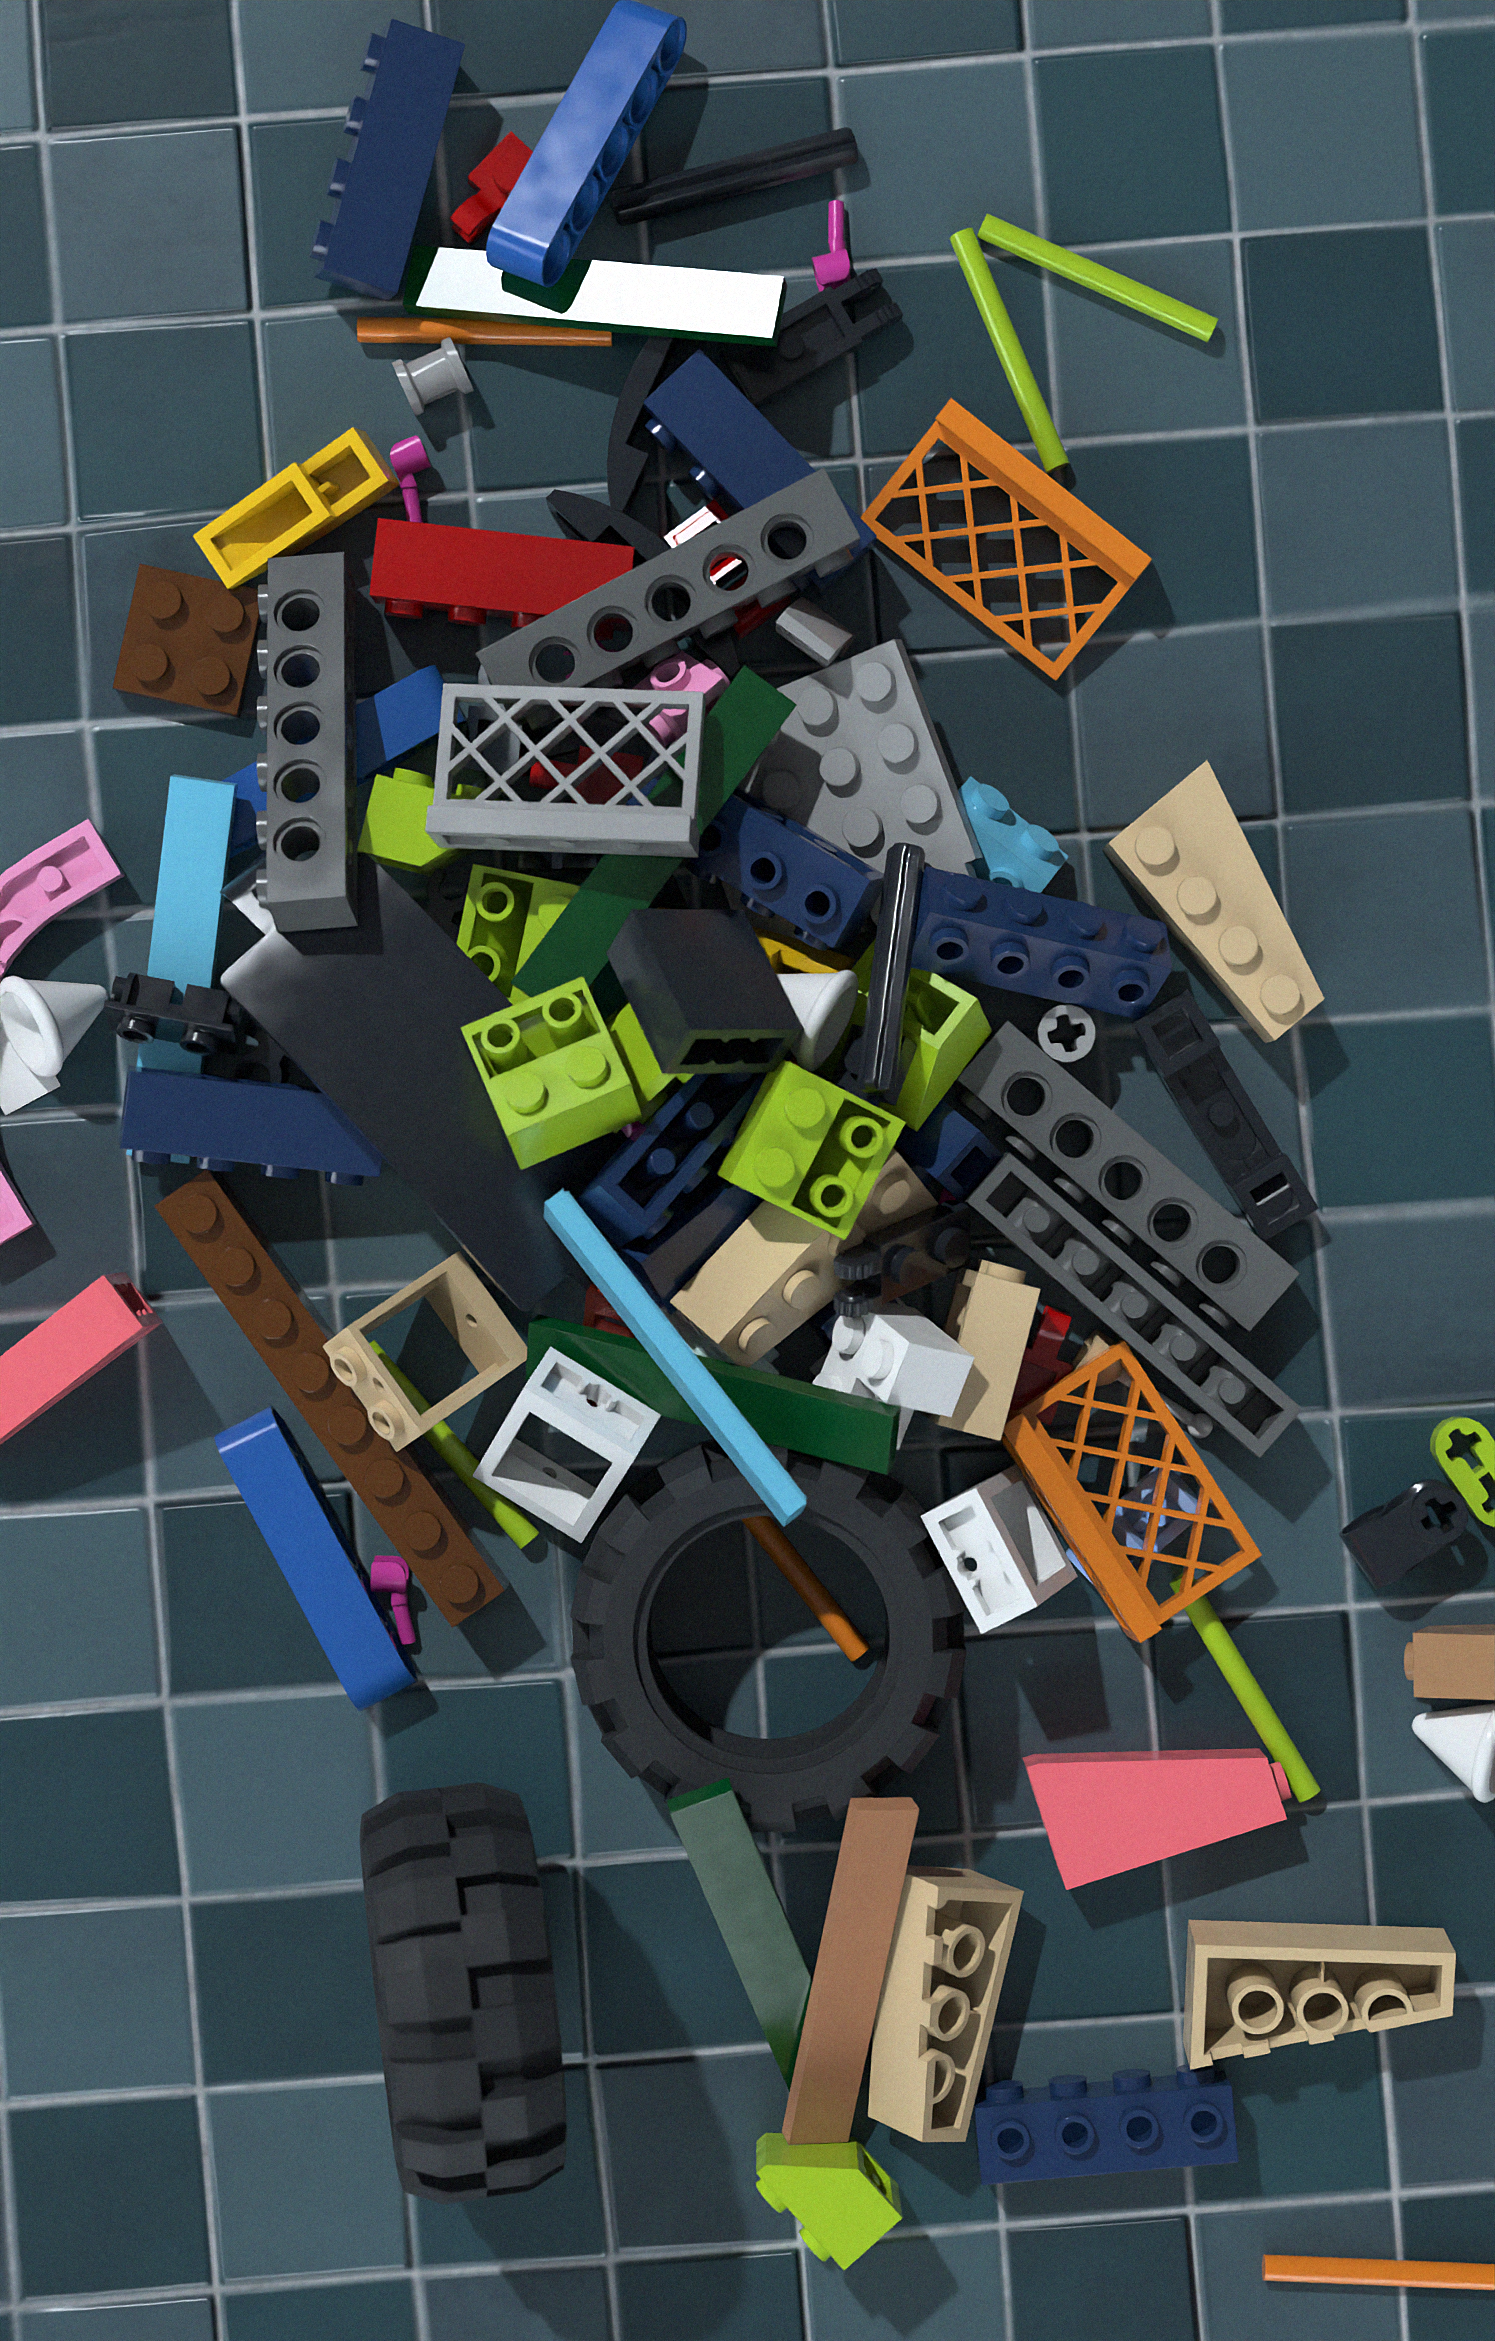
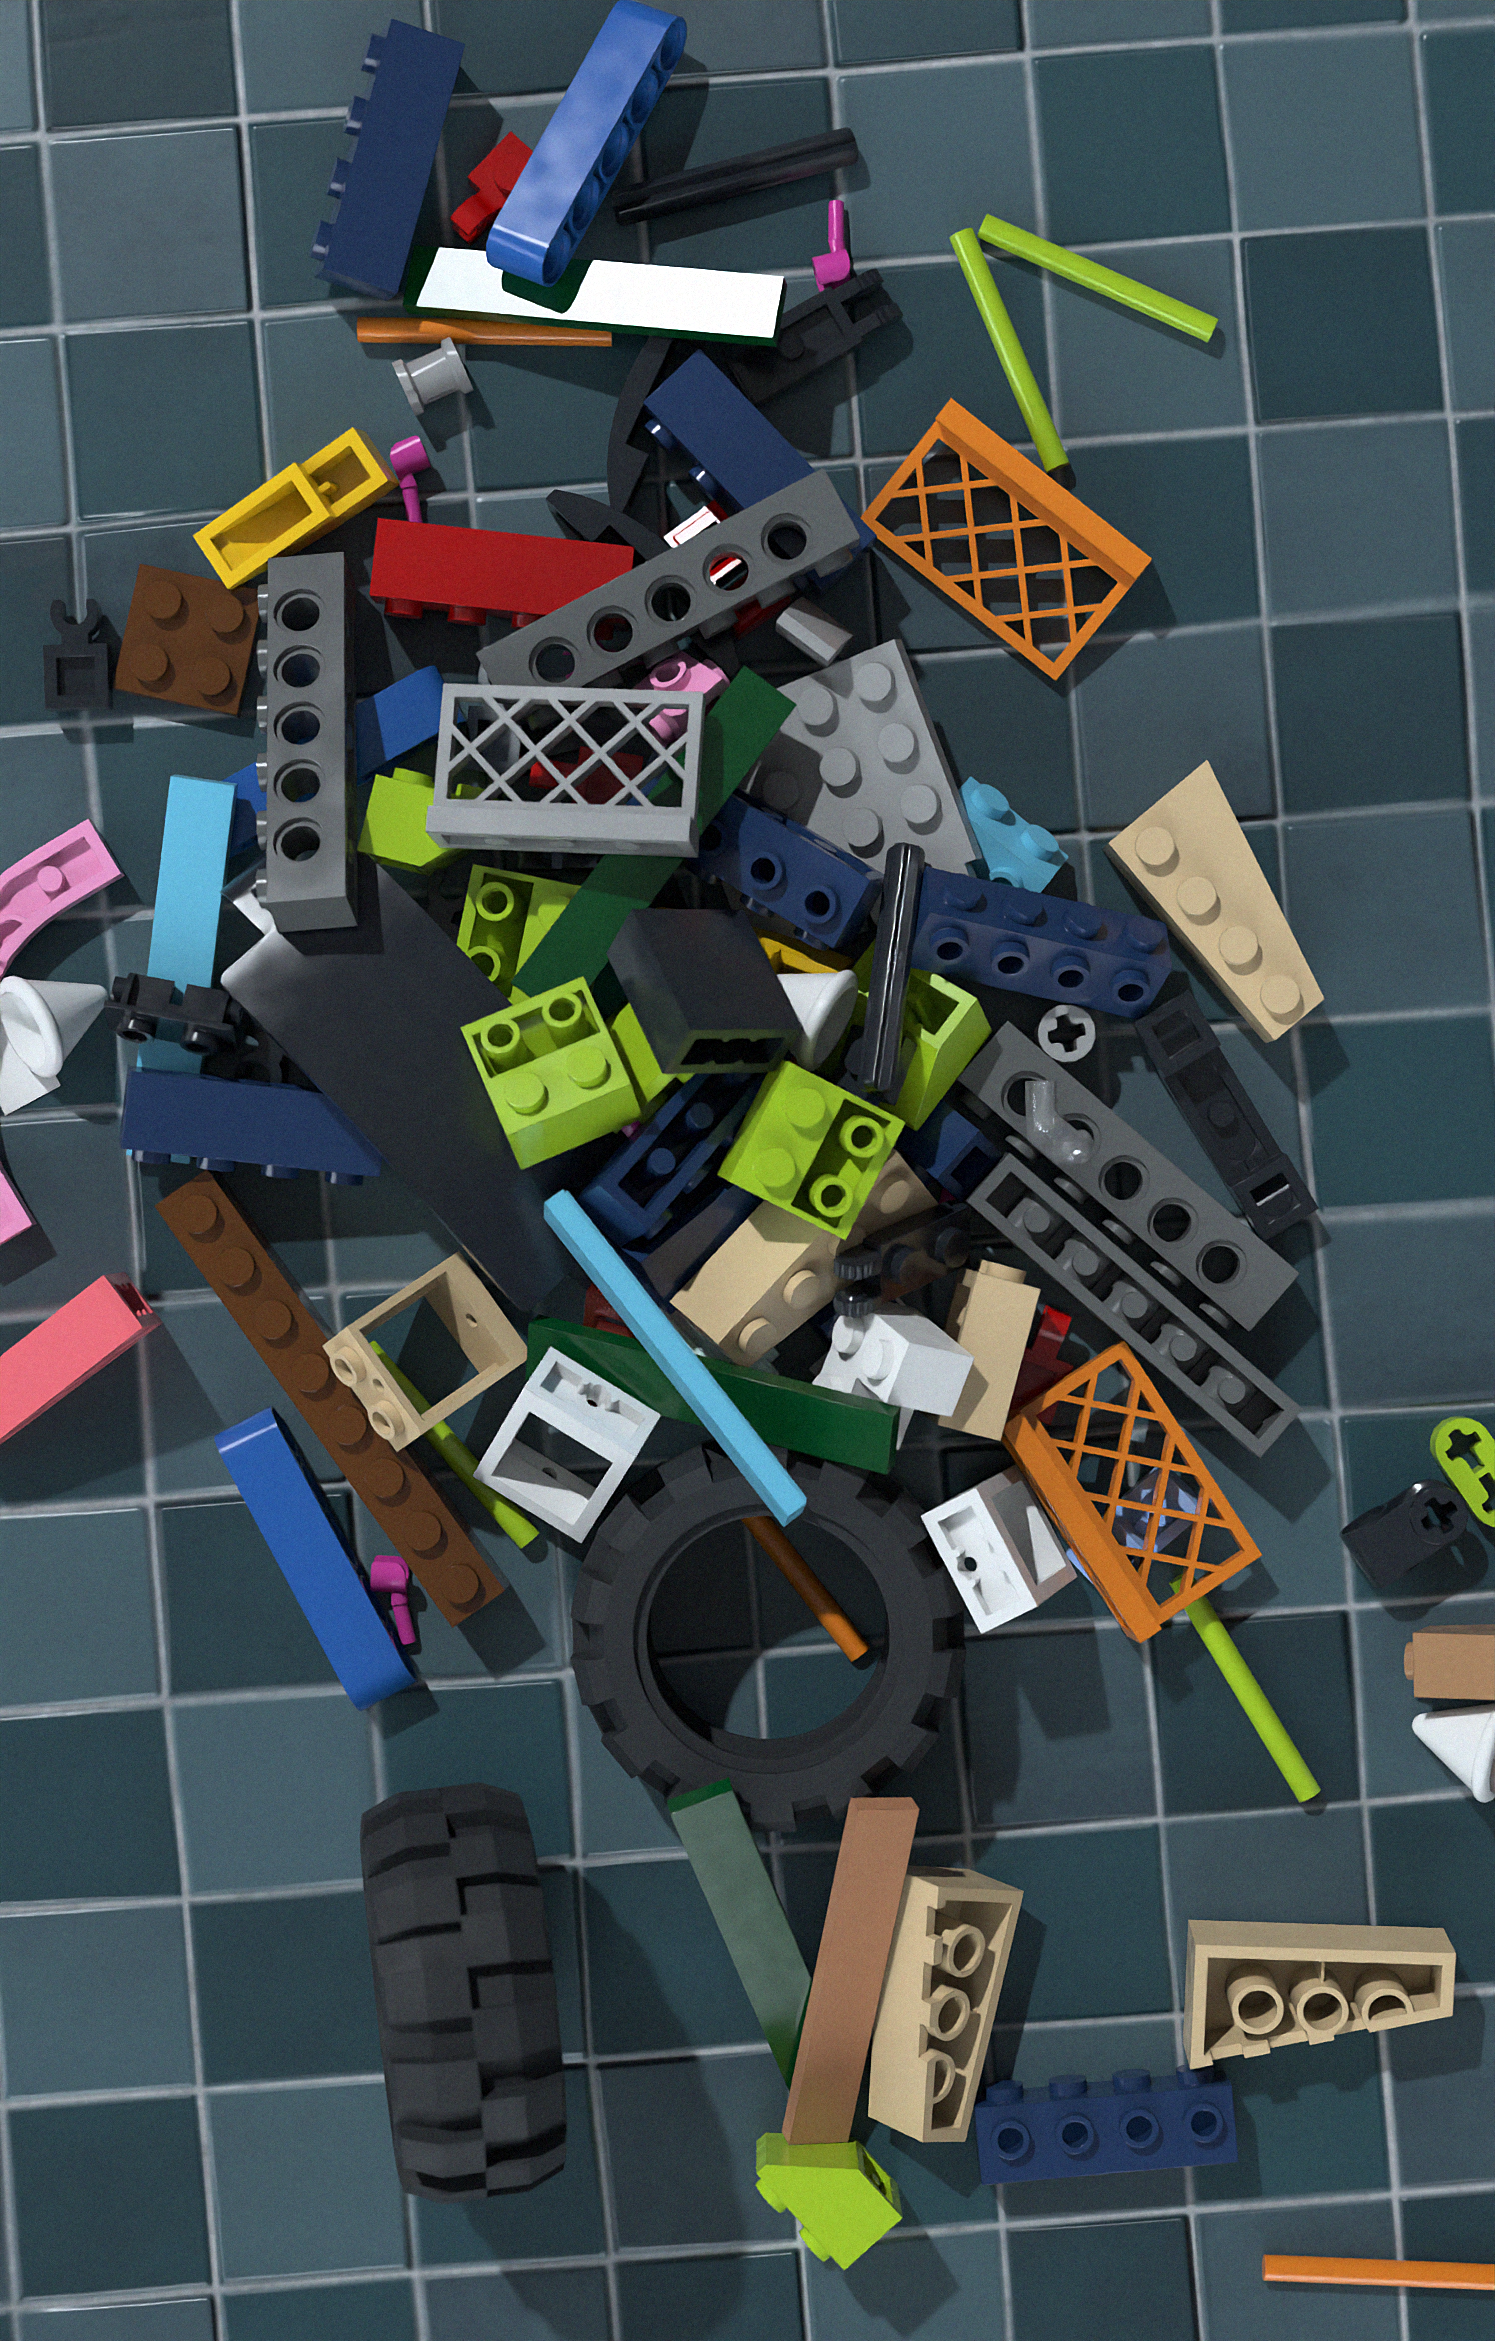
coral slope [1022,1748,1292,1890] -> none
hinge [1071,1329,1213,1438] -> none
none -> black plate [43,599,113,712]
none -> clear arm [1025,1081,1094,1168]

